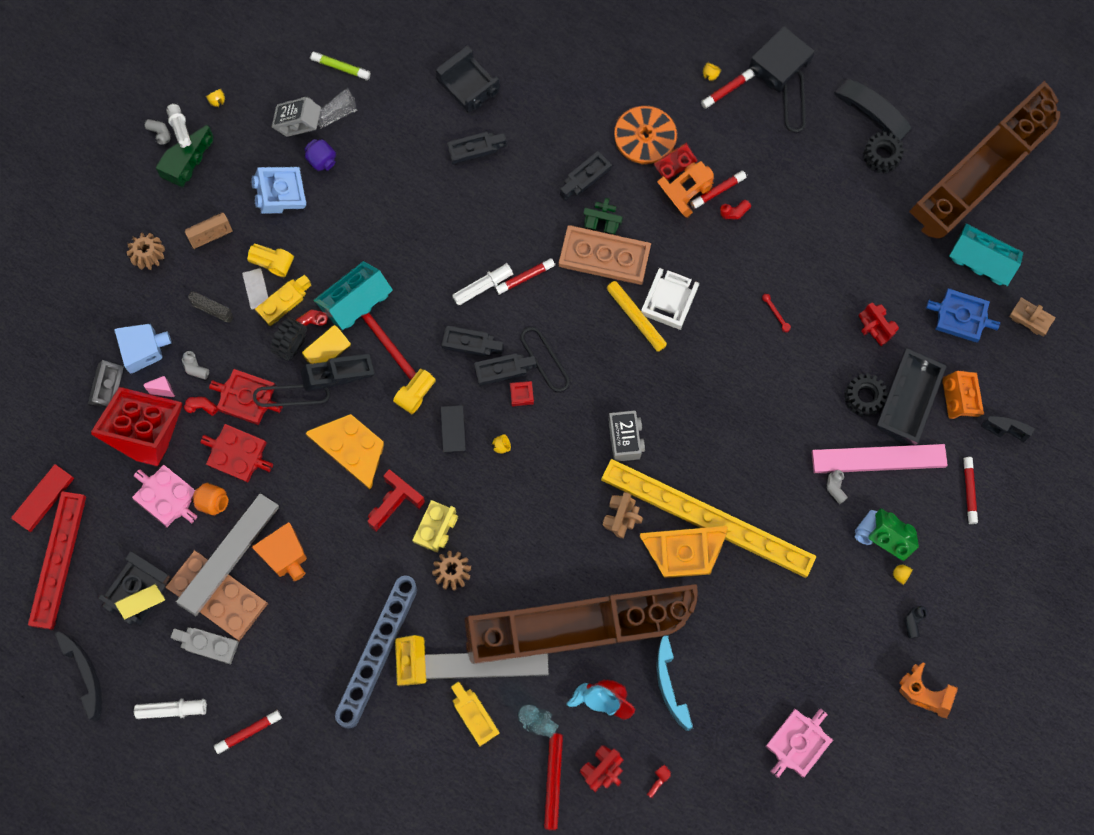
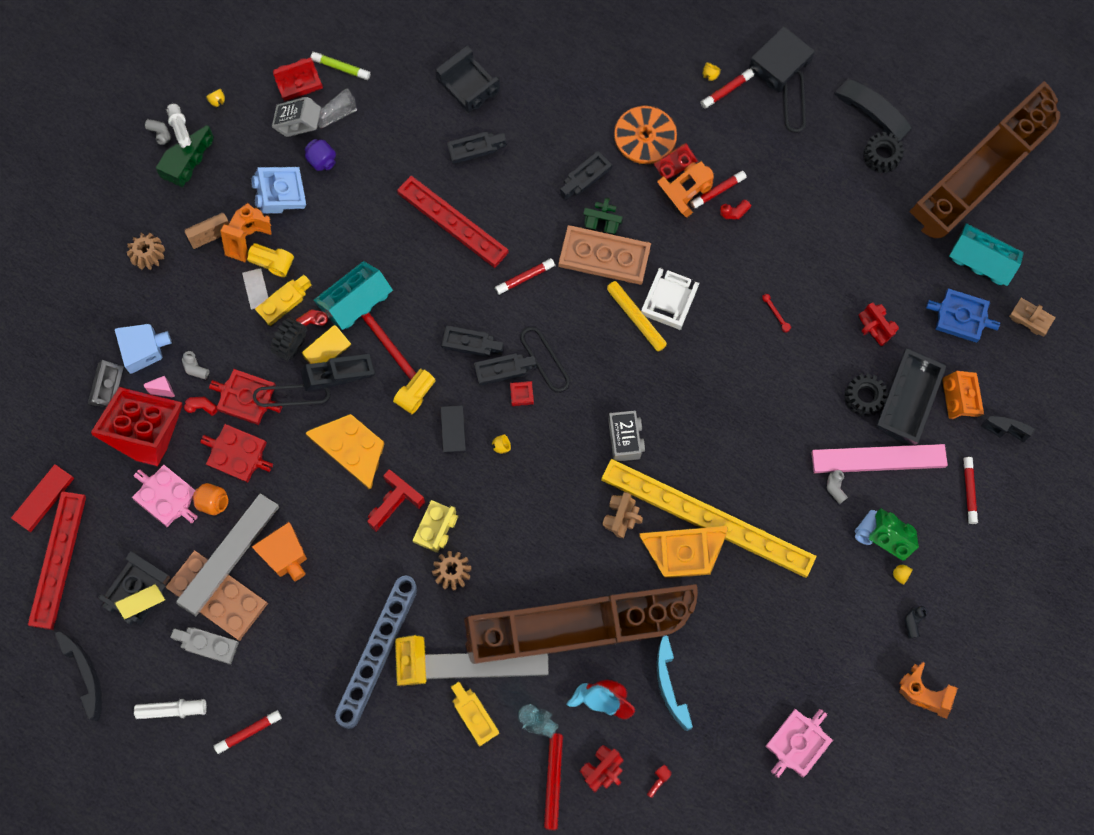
clear smoke tile [188,291,234,324] -> none
white axle [453,263,513,305] -> none
none -> orange tile [220,203,271,262]
none -> red bracket [273,58,323,101]
none -> red plate [397,176,508,268]

